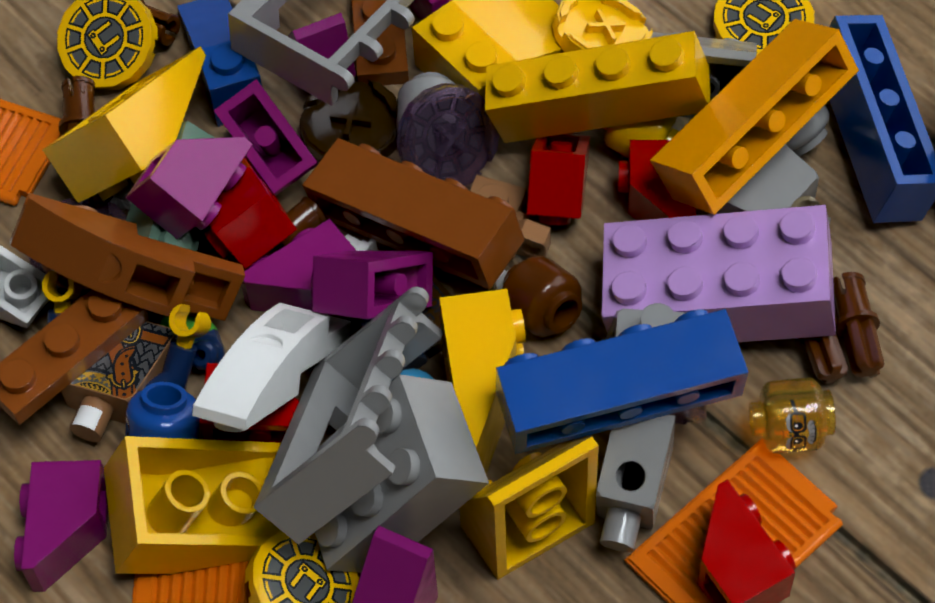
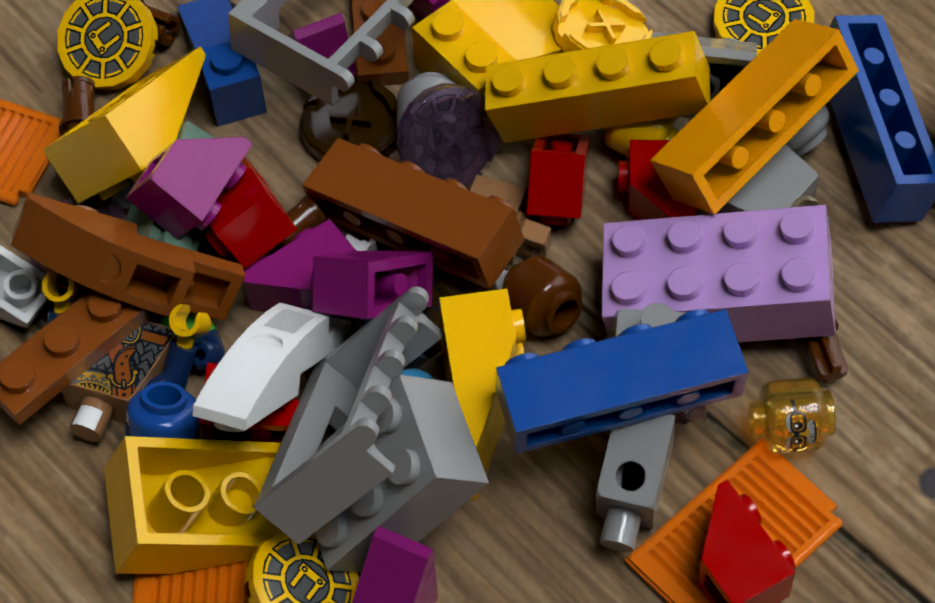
magenta slope [14,460,109,592] -> none
magenta slope [213,79,318,196] -> none
yellow slope [459,436,599,580] -> none
reddish brown axle [833,272,885,378] -> none

